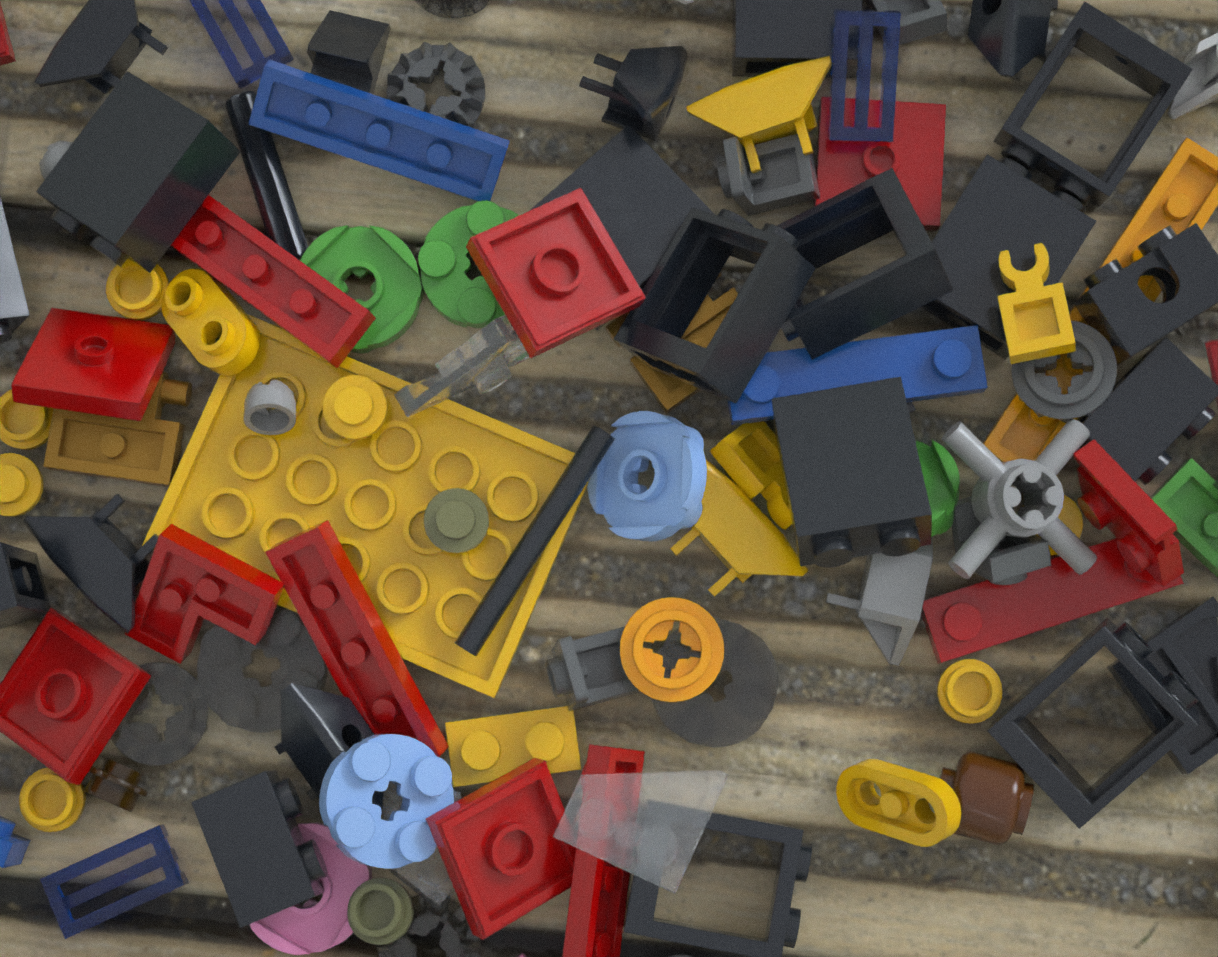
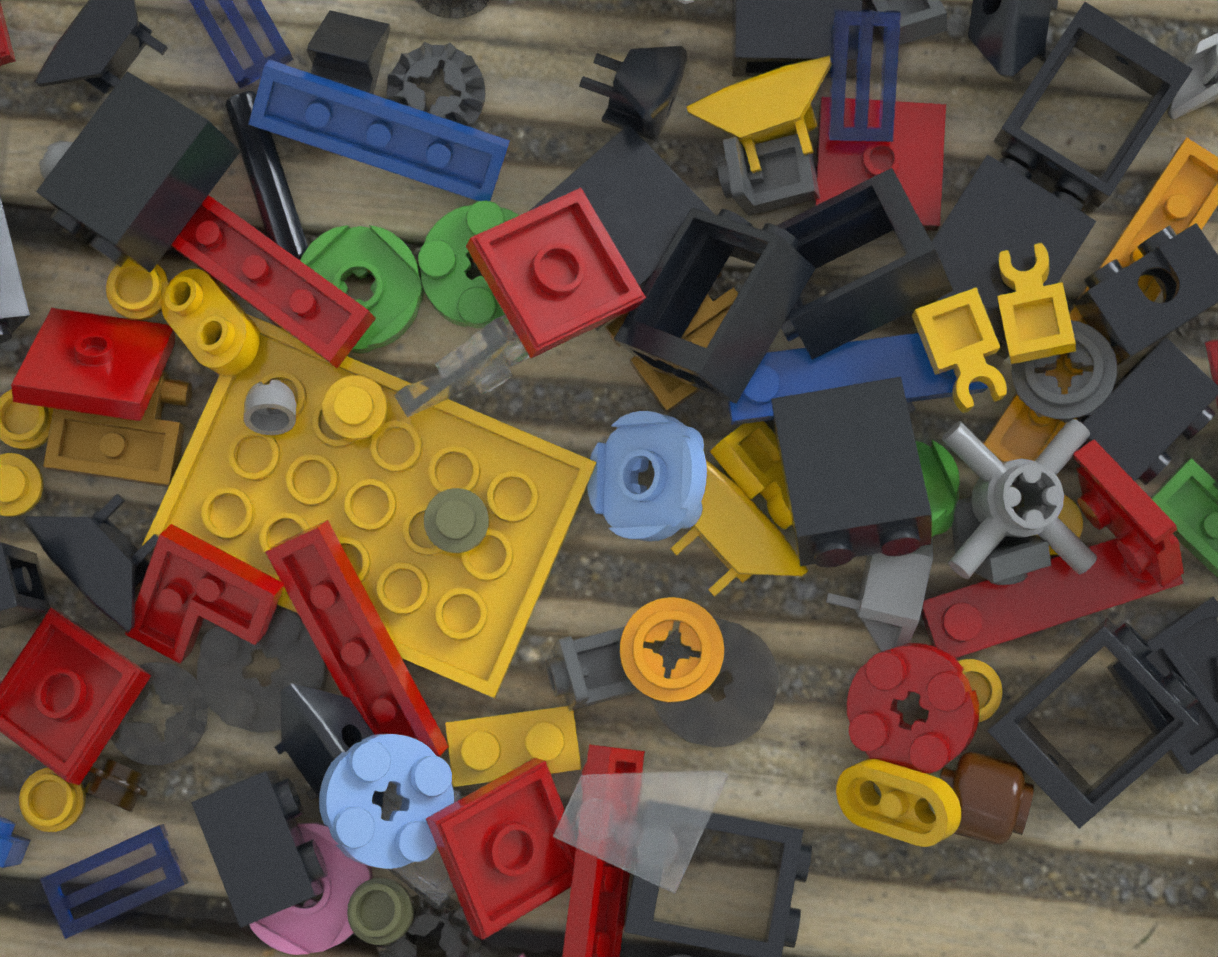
black bar [455,425,615,656] -> none
none -> red plate [847,643,980,773]
none -> yellow plate [912,288,1007,413]

